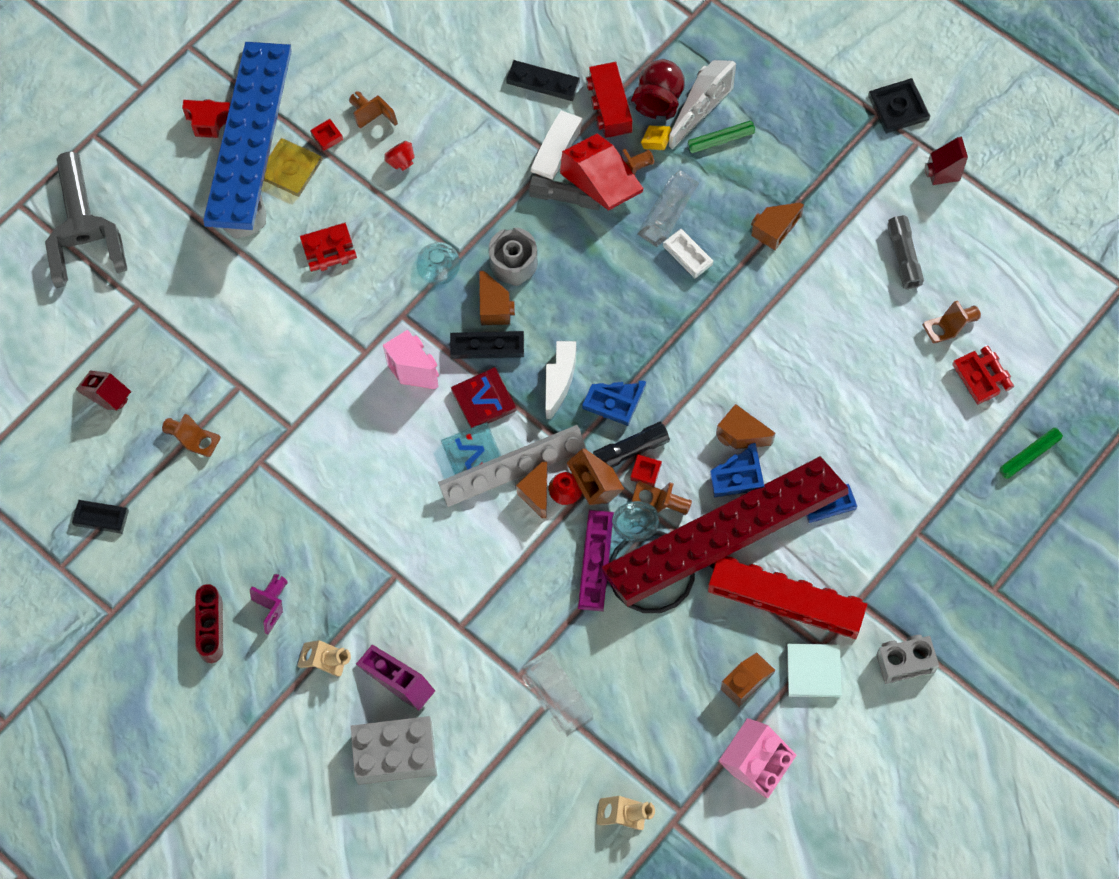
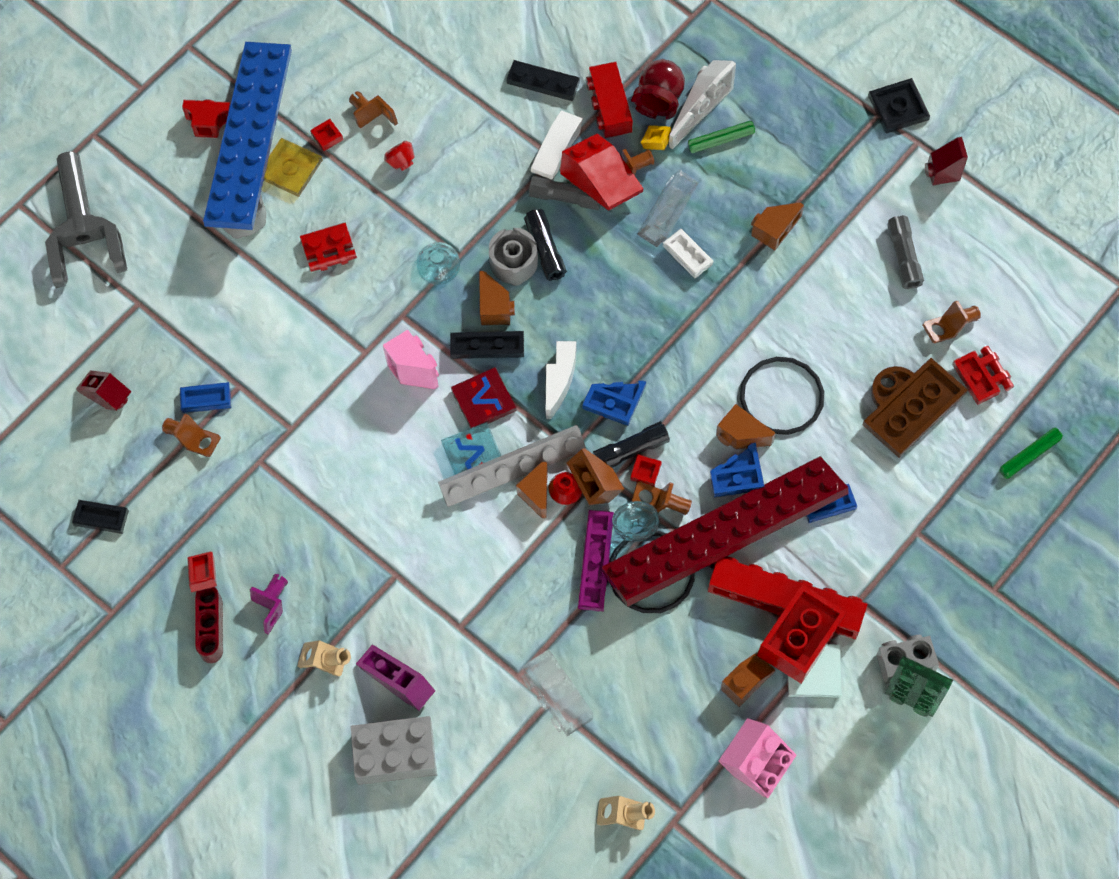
none -> blue tile [180,382,232,413]
none -> red tile [187,551,217,593]
none -> black axle [524,209,567,281]
none -> black piece [740,356,825,435]
none -> red slope [757,584,847,684]
none -> reddish brown plate [862,358,968,458]
none -> clear green plate [885,656,953,717]

